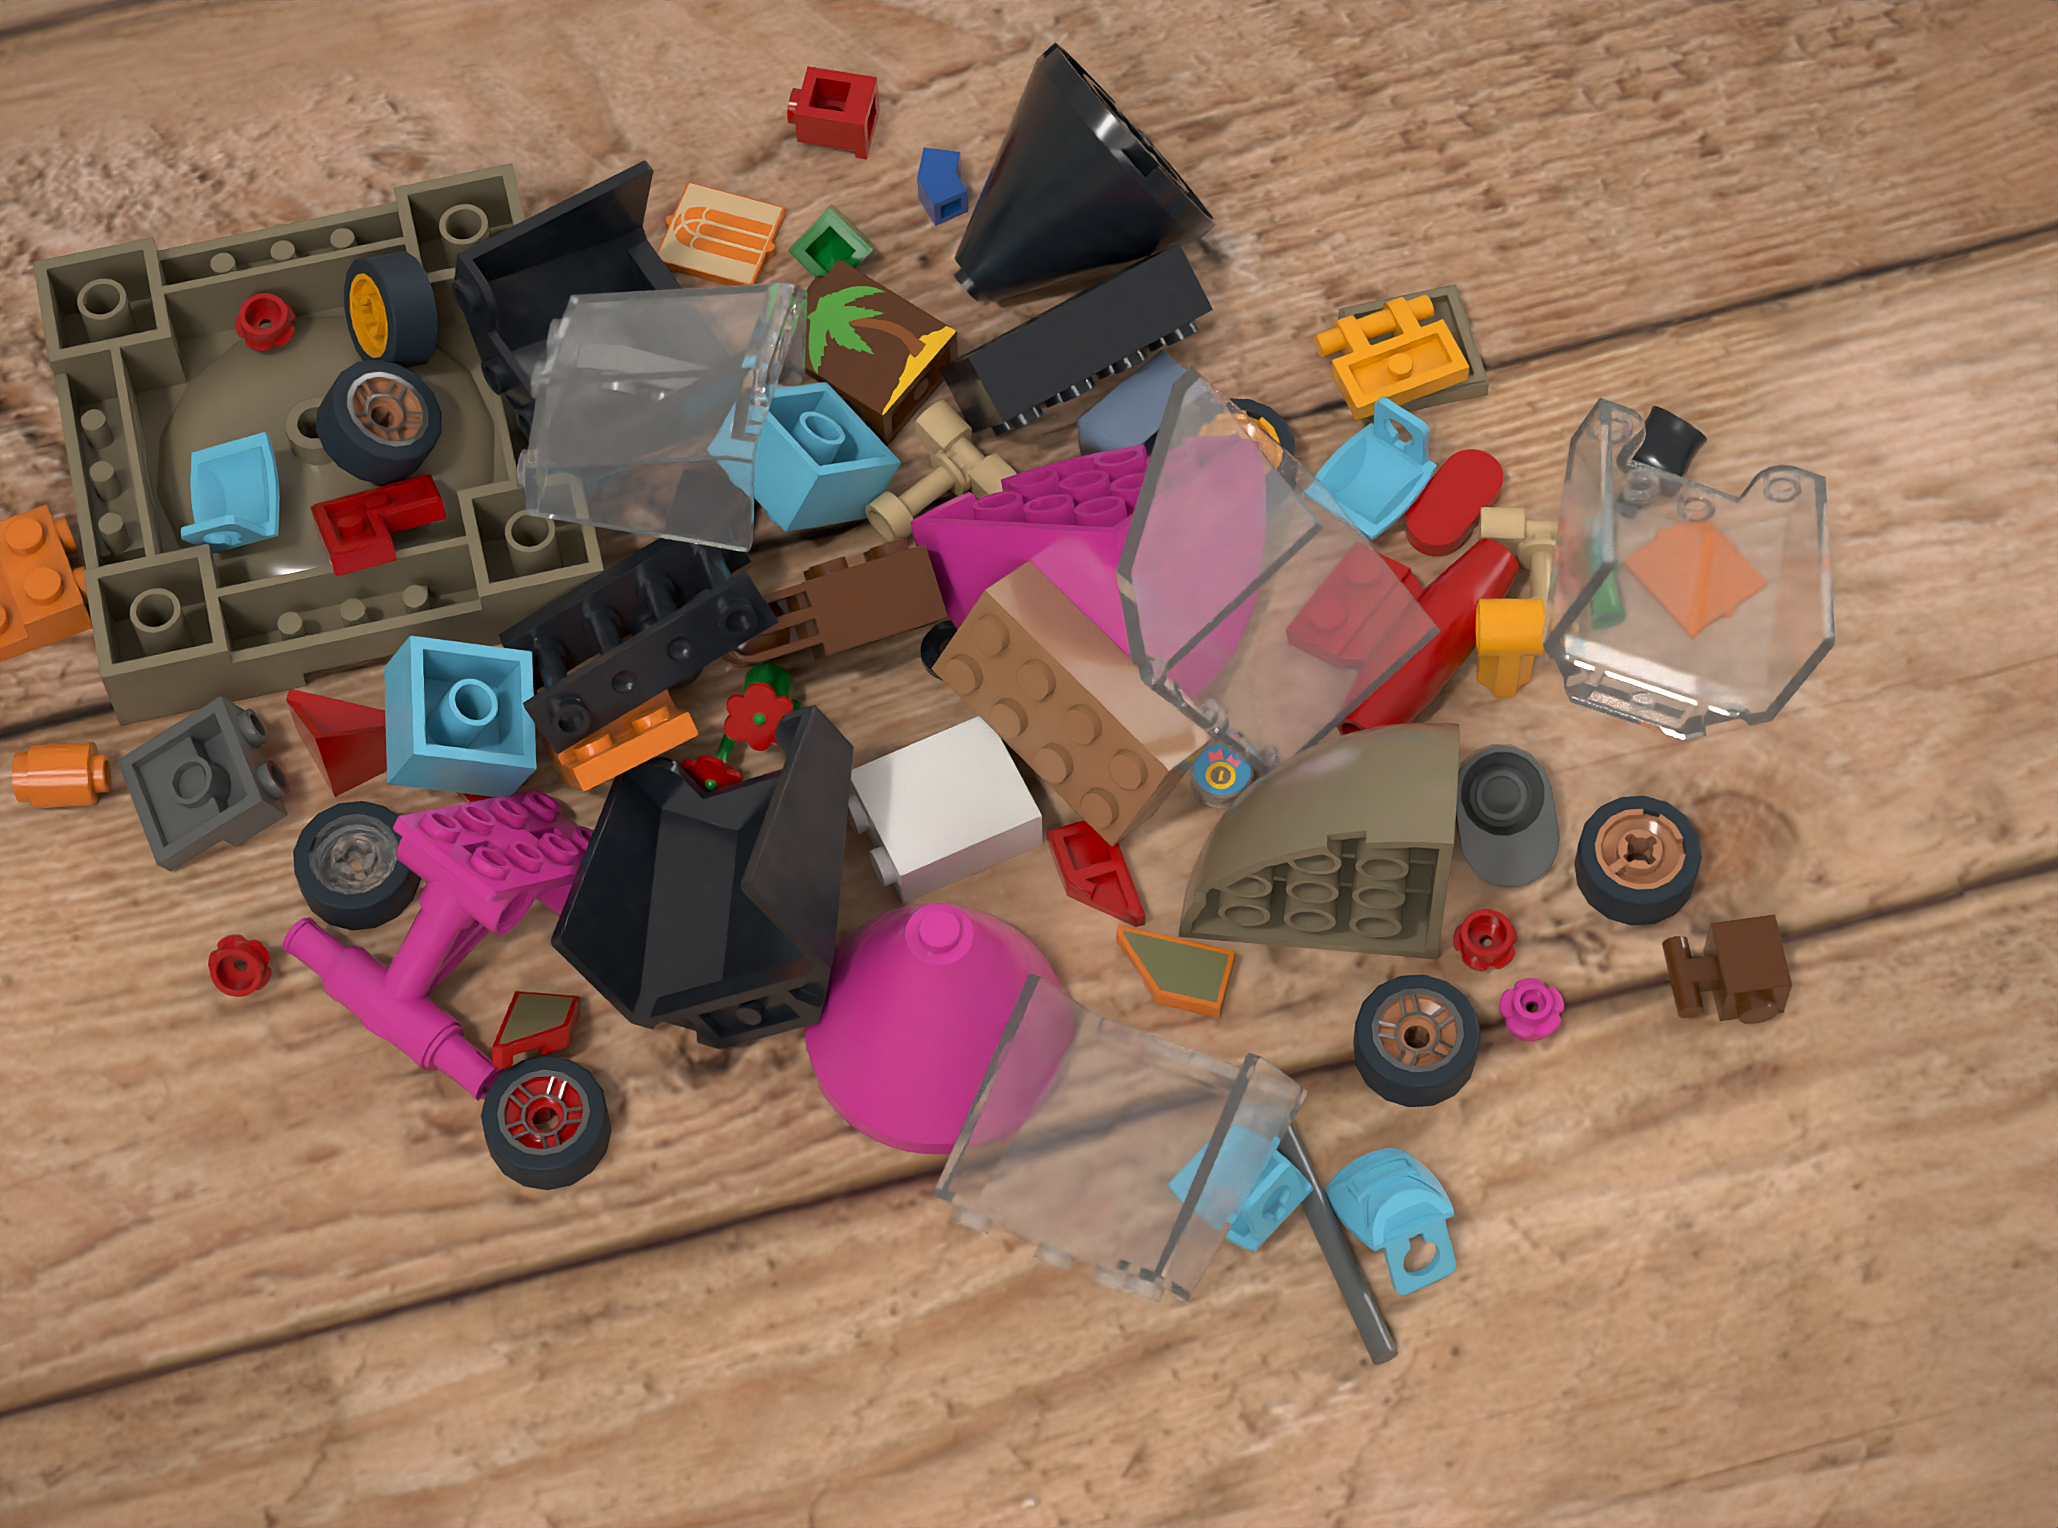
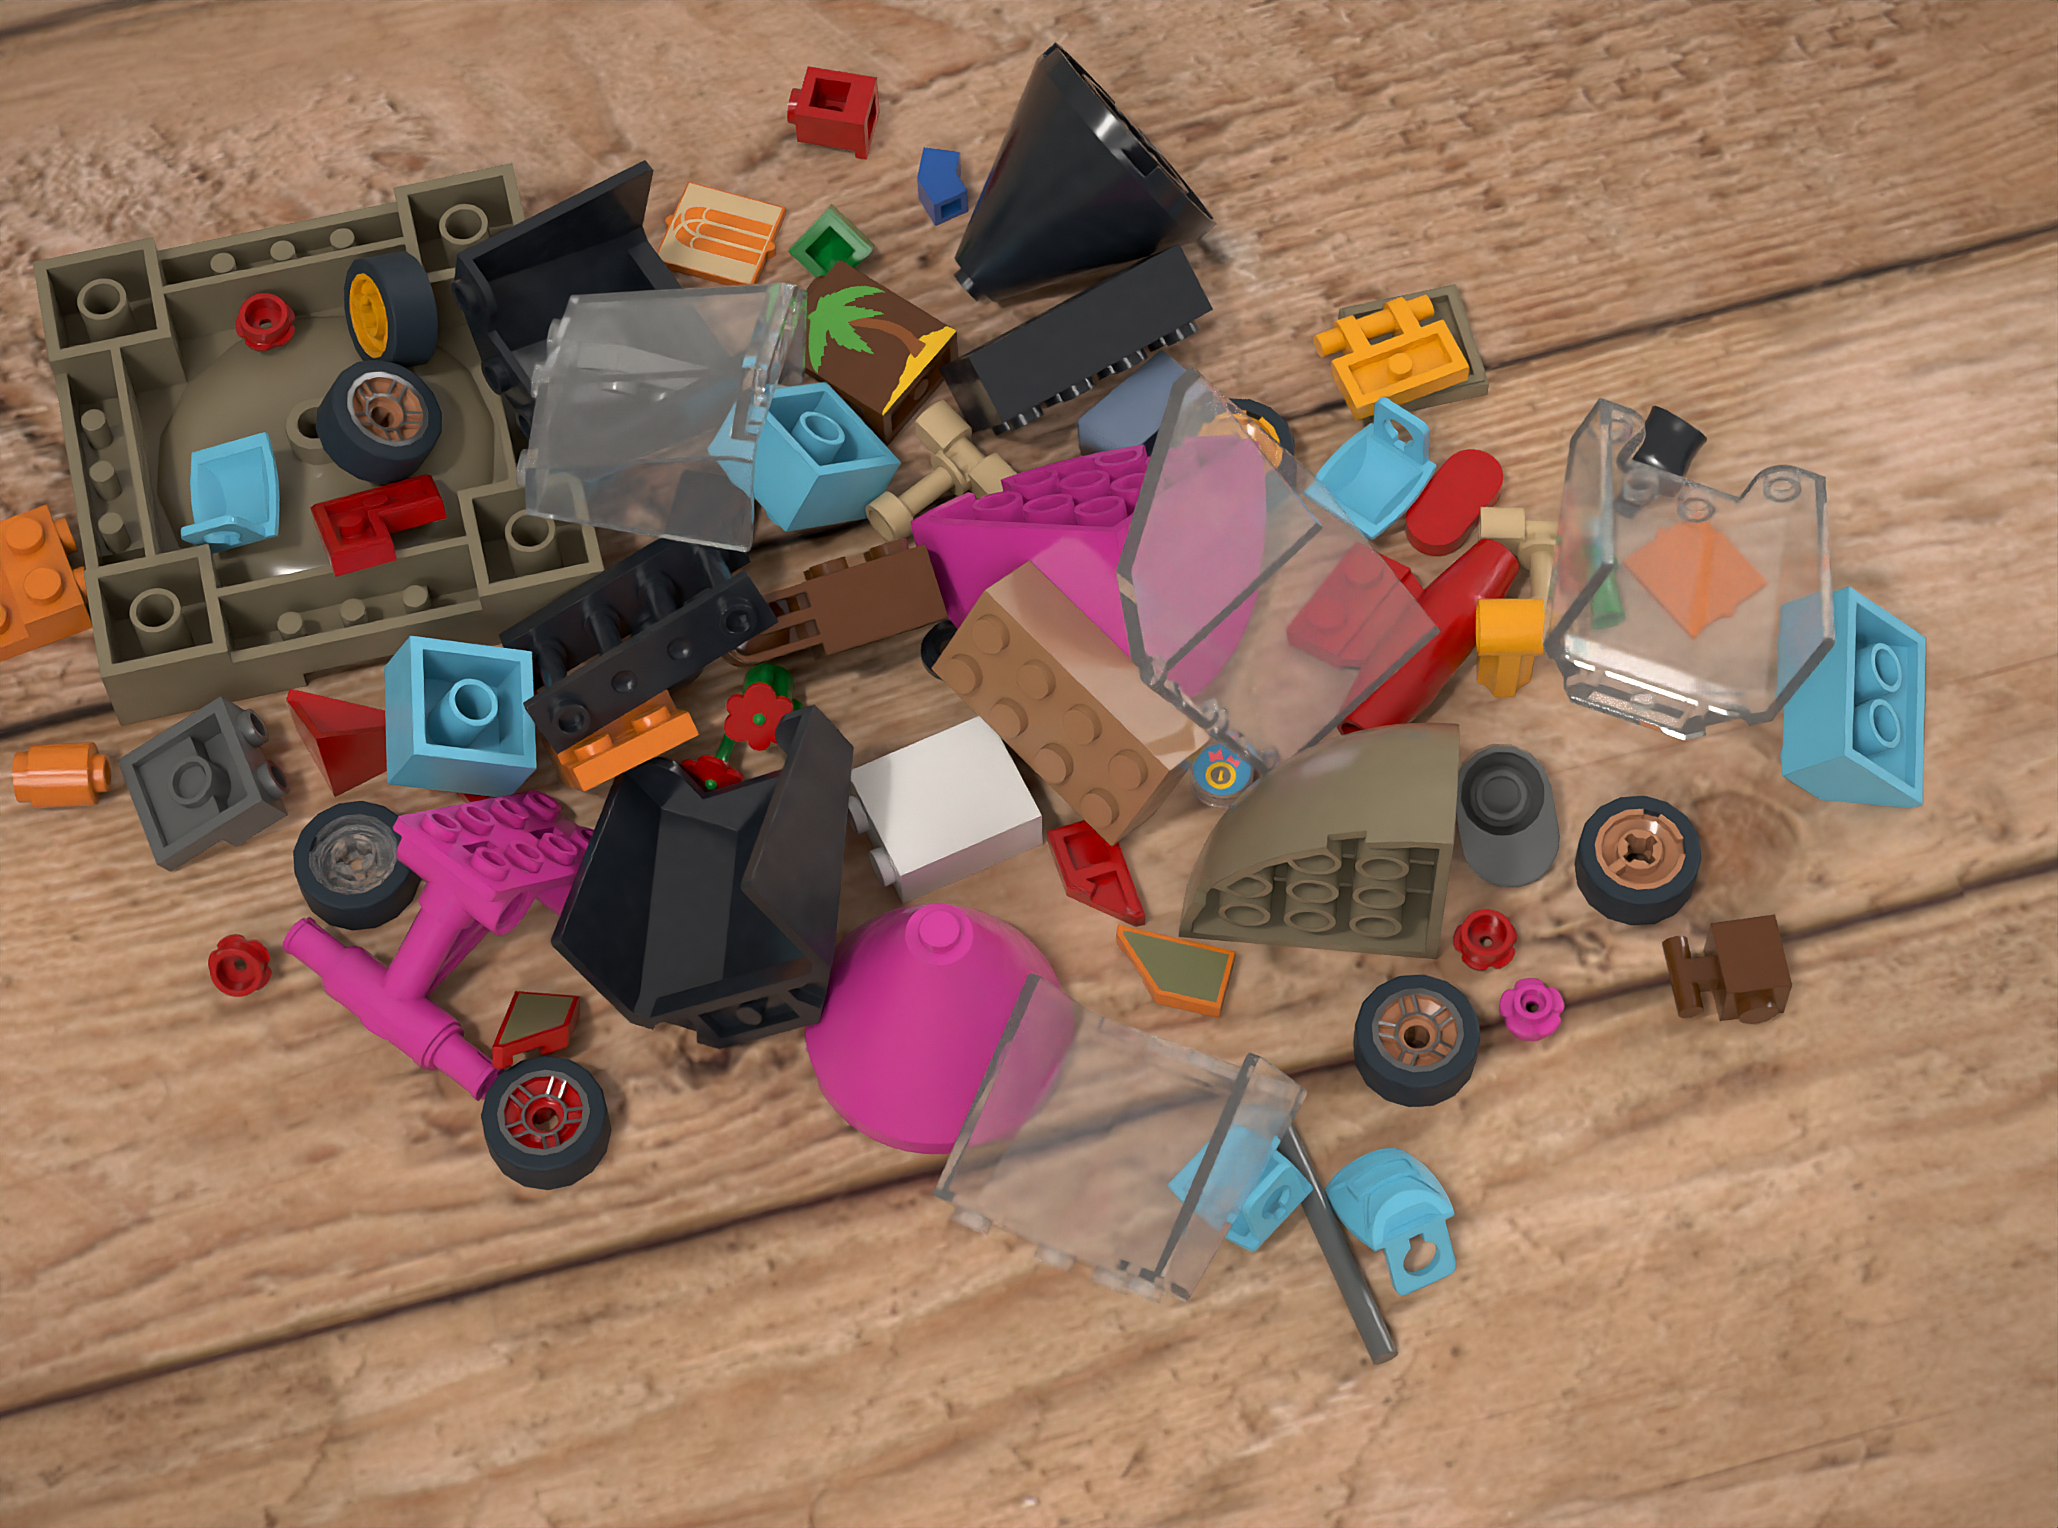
none -> medium azure slope [1780,586,1926,808]

